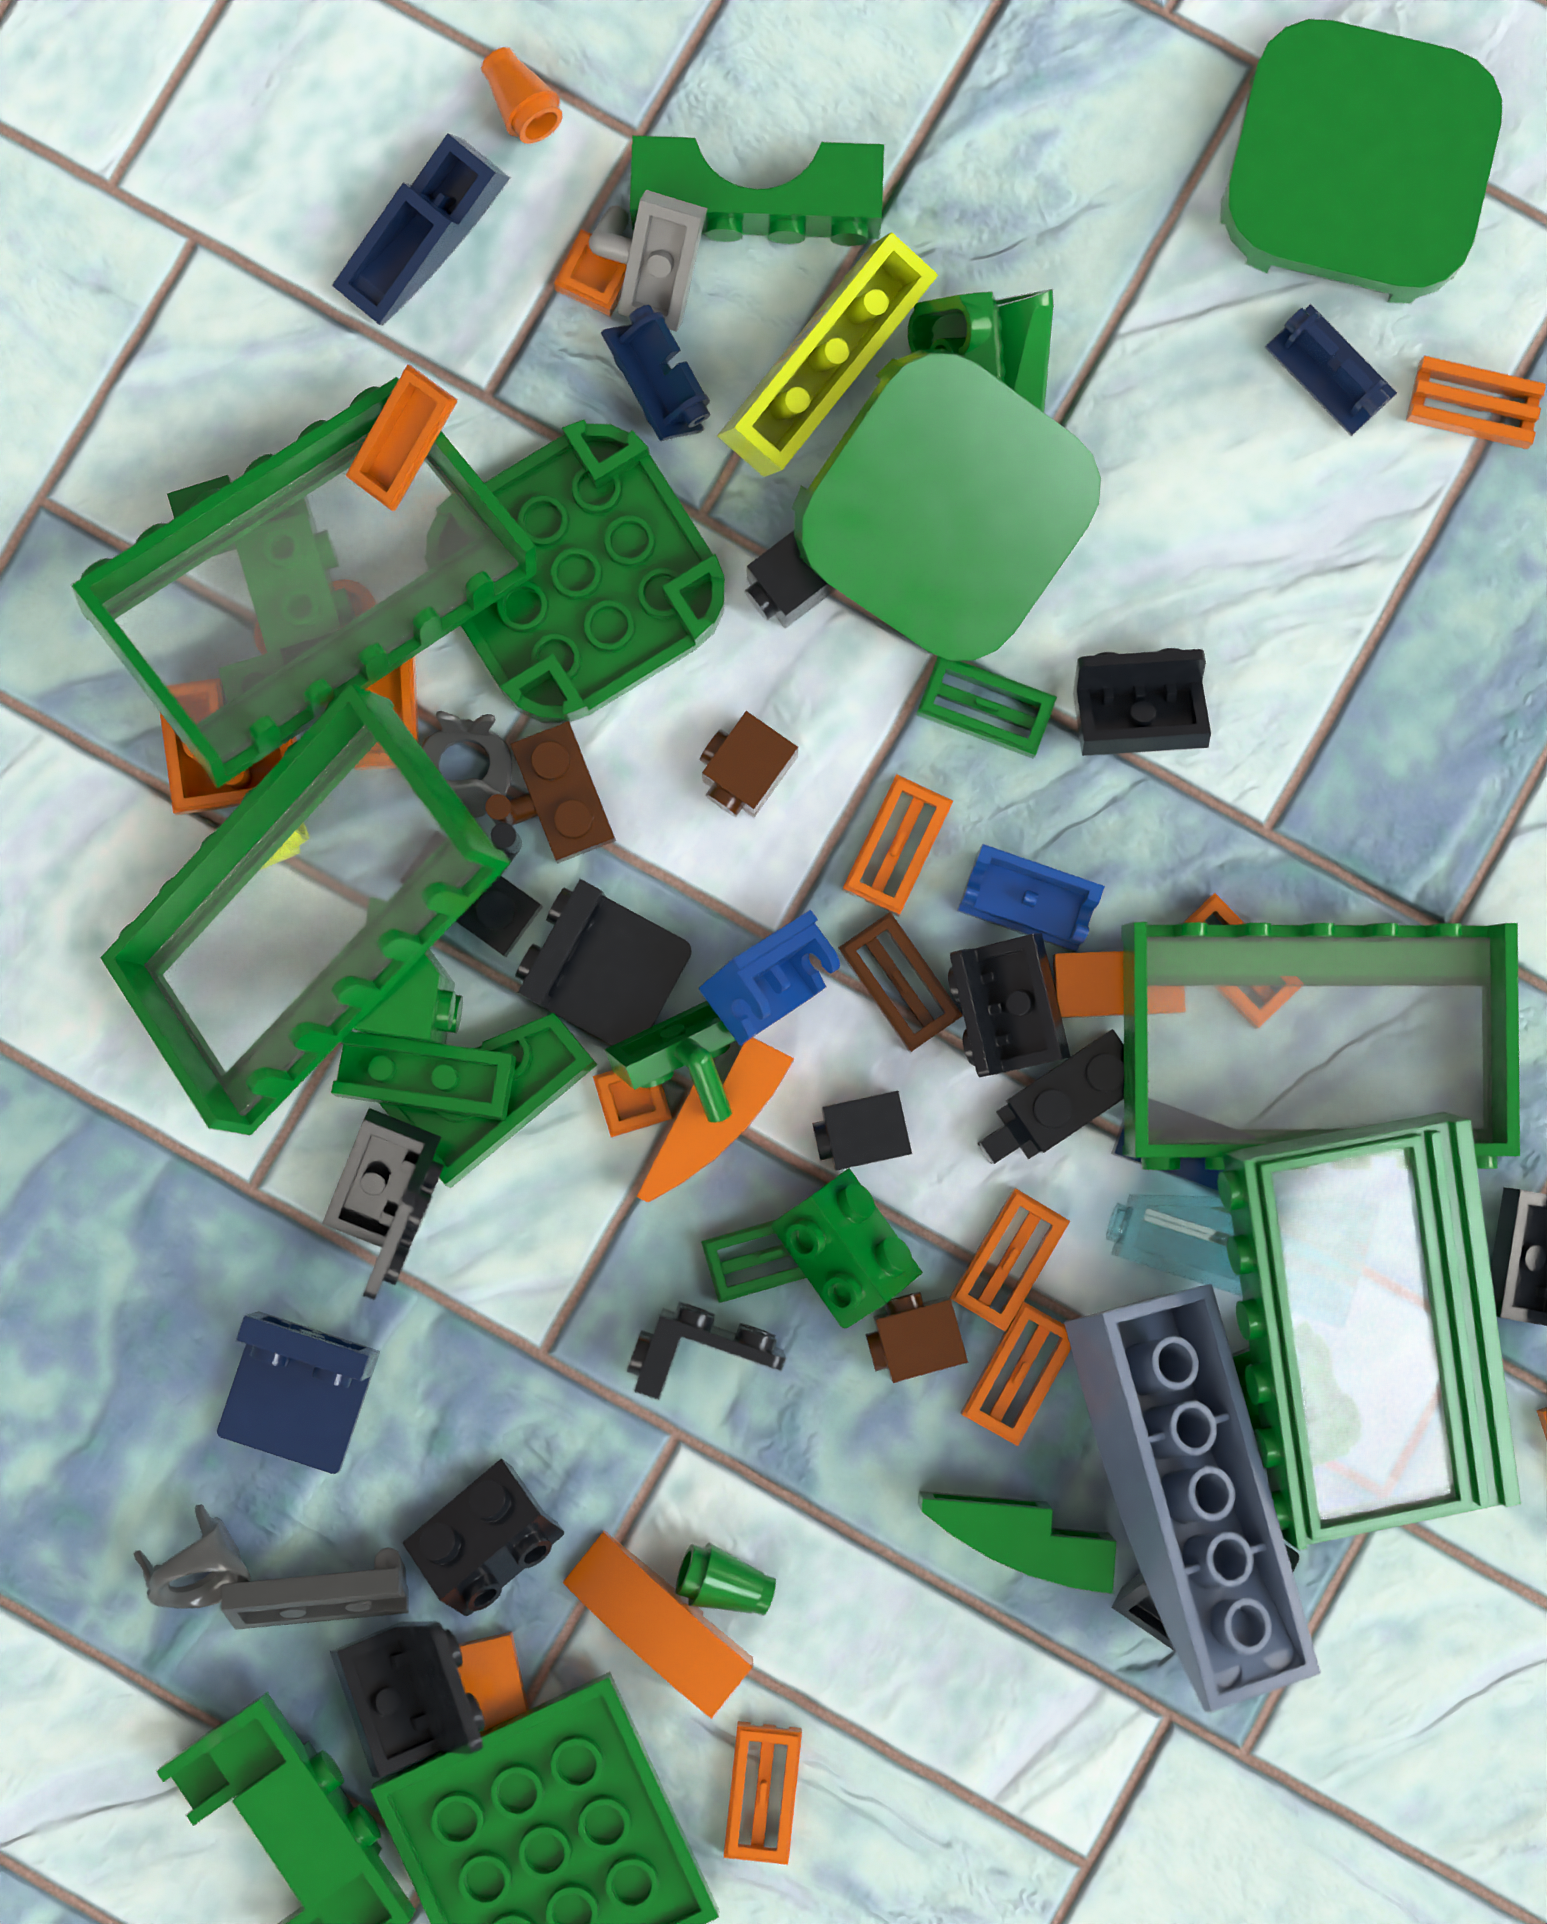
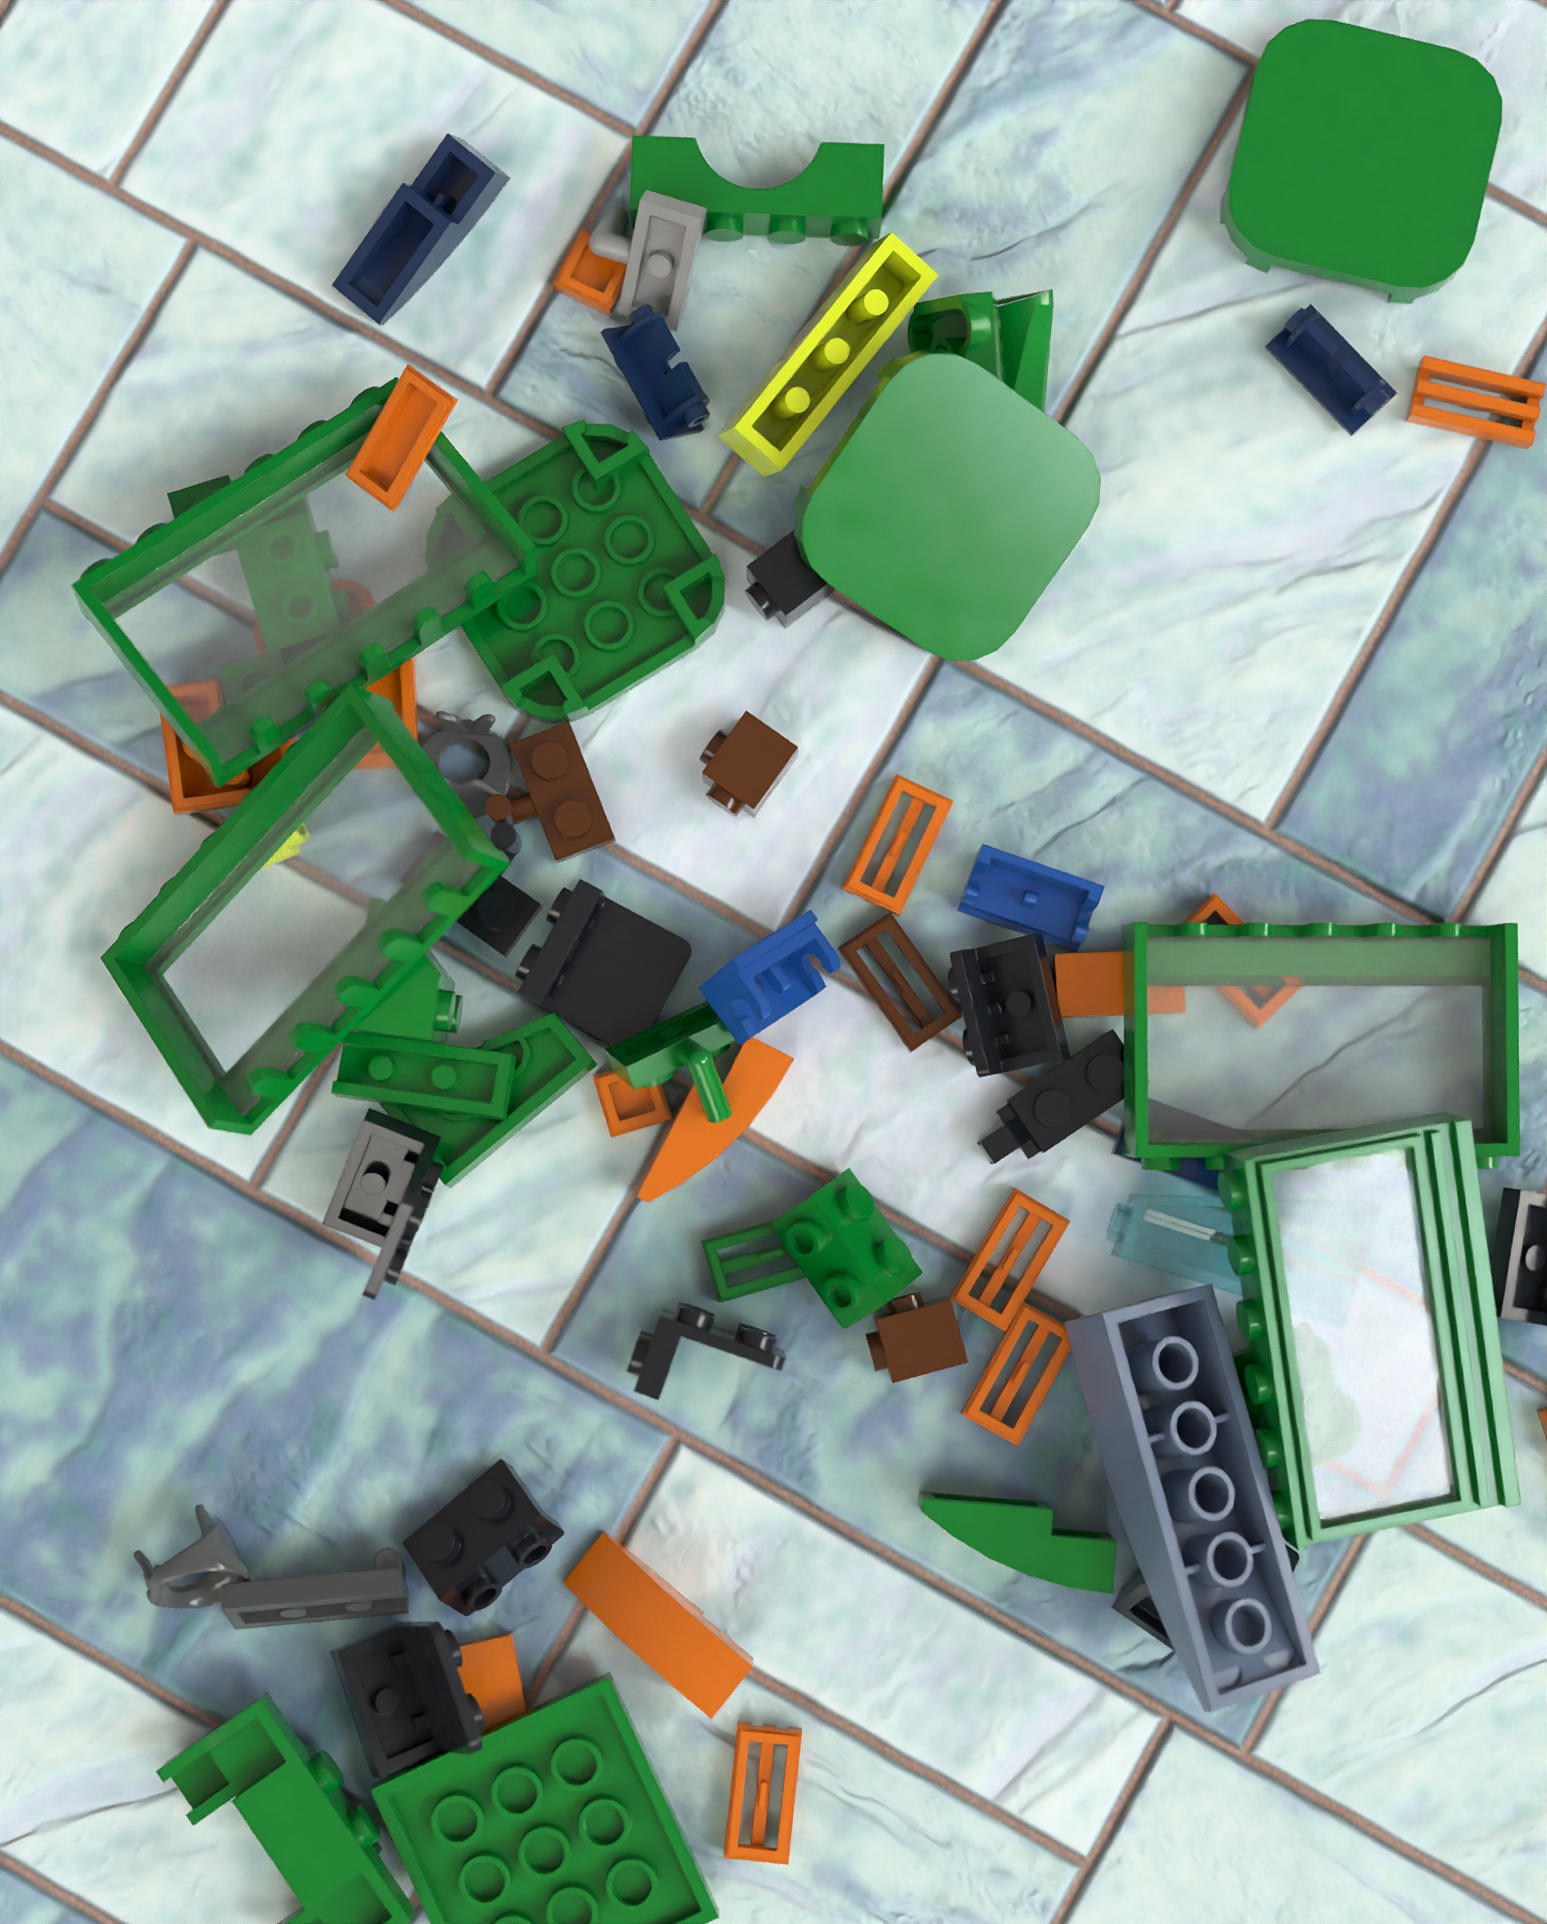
dark blue bracket [217,1311,380,1474] -> none
orange cone [481,47,563,144] -> none
green cone [675,1543,776,1616] -> none
black brick [812,1091,912,1171] -> none
green tile [916,656,1057,759] -> none
black bracket [1073,648,1211,756] -> none

